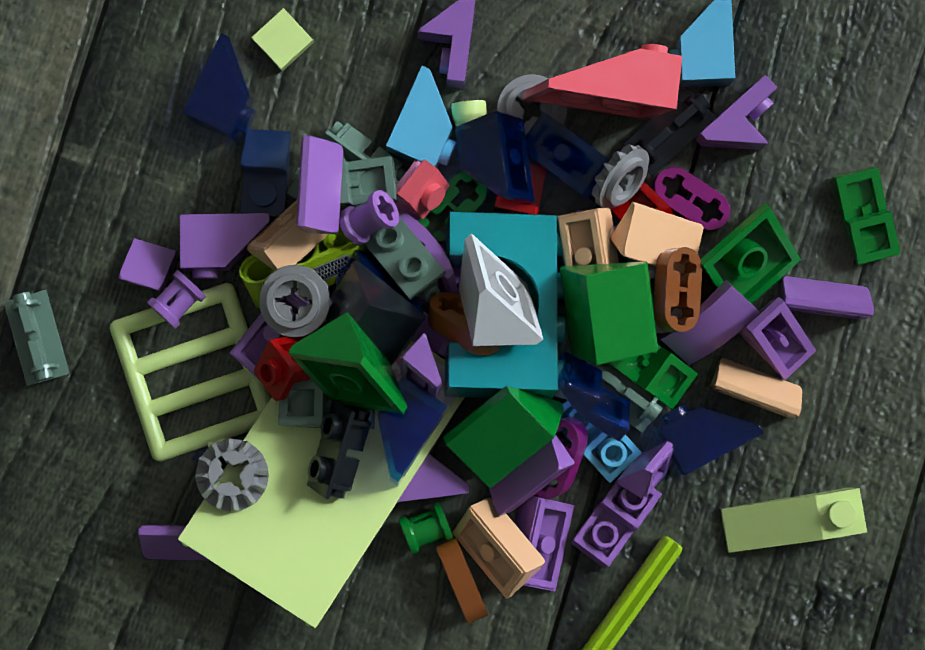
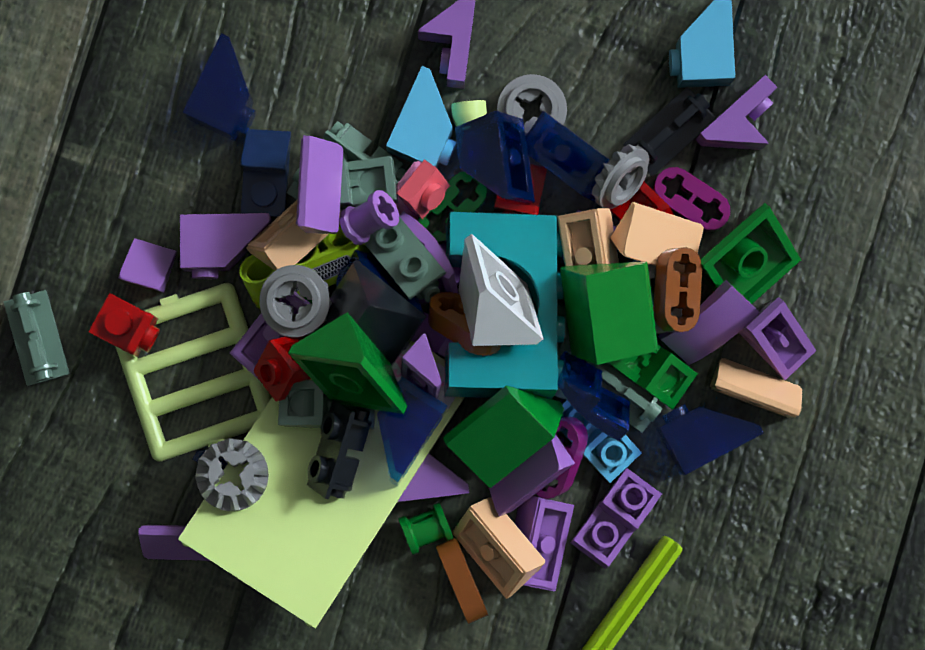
medium lavender bush [147,270,206,329] -> none
yellowish green tile [252,8,314,71] -> none
coral slope [522,44,682,120] -> none
medium lavender slope [617,441,674,499] -> none
yellowish green slope [720,487,867,553] -> none
medium lavender slope [779,276,874,320] -> none
green slope [832,166,901,265] -> none
none -> red bracket [89,293,160,358]

